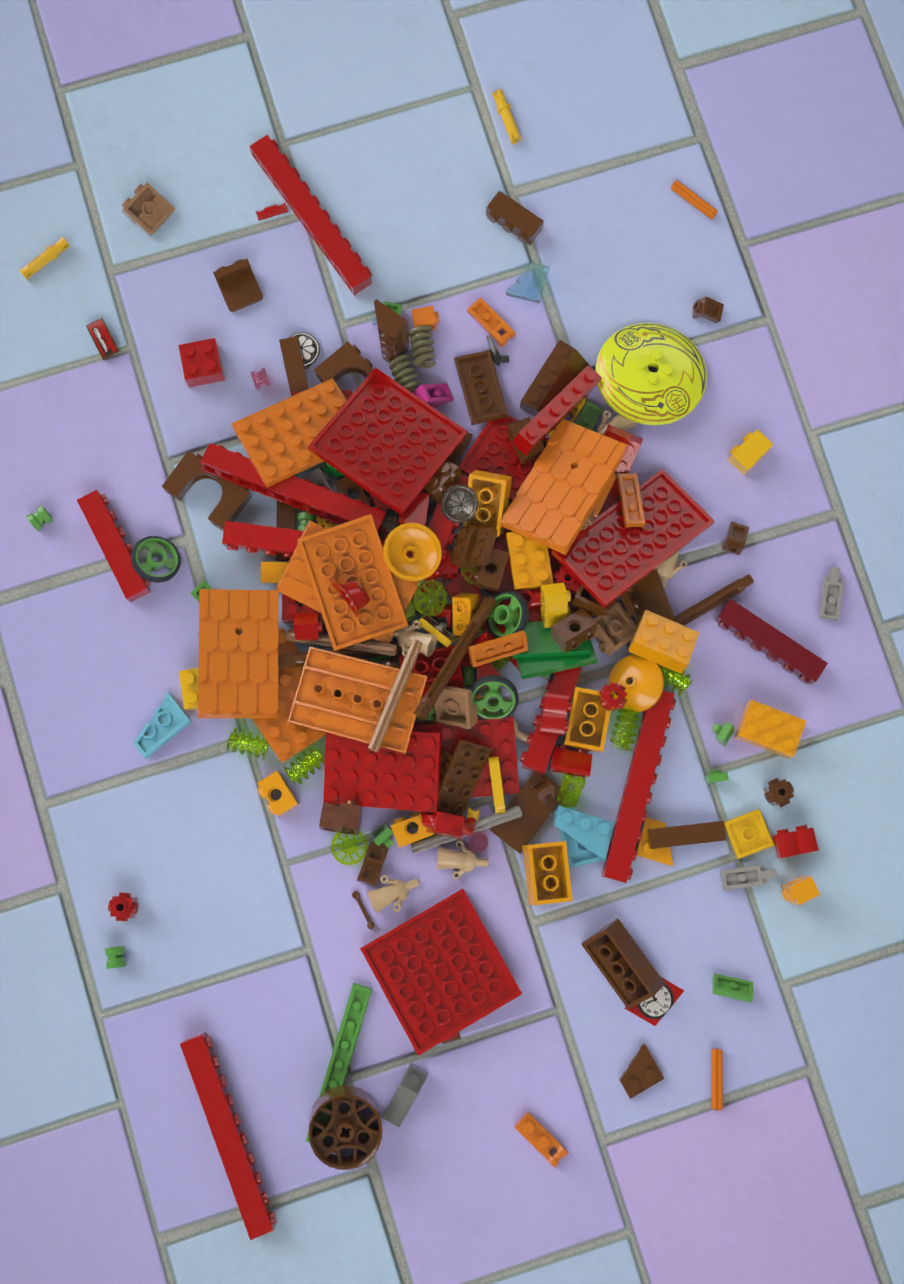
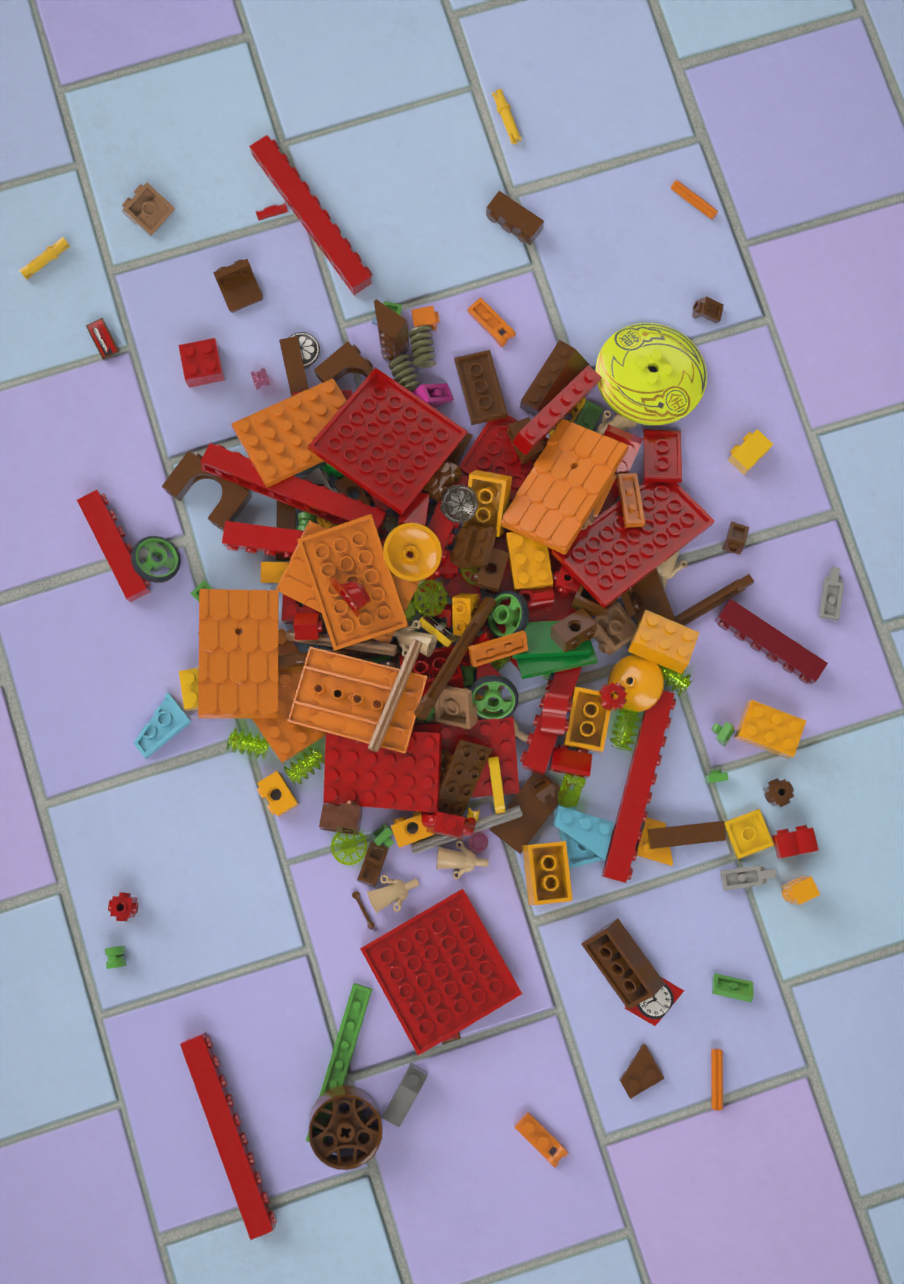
bright green wheel [26,505,53,531] -> none
black bar [487,335,509,366] -> none
clear light blue wing [506,263,550,303] -> none
yellow brick [541,583,571,628] -> none
none -> red tile [643,429,682,483]

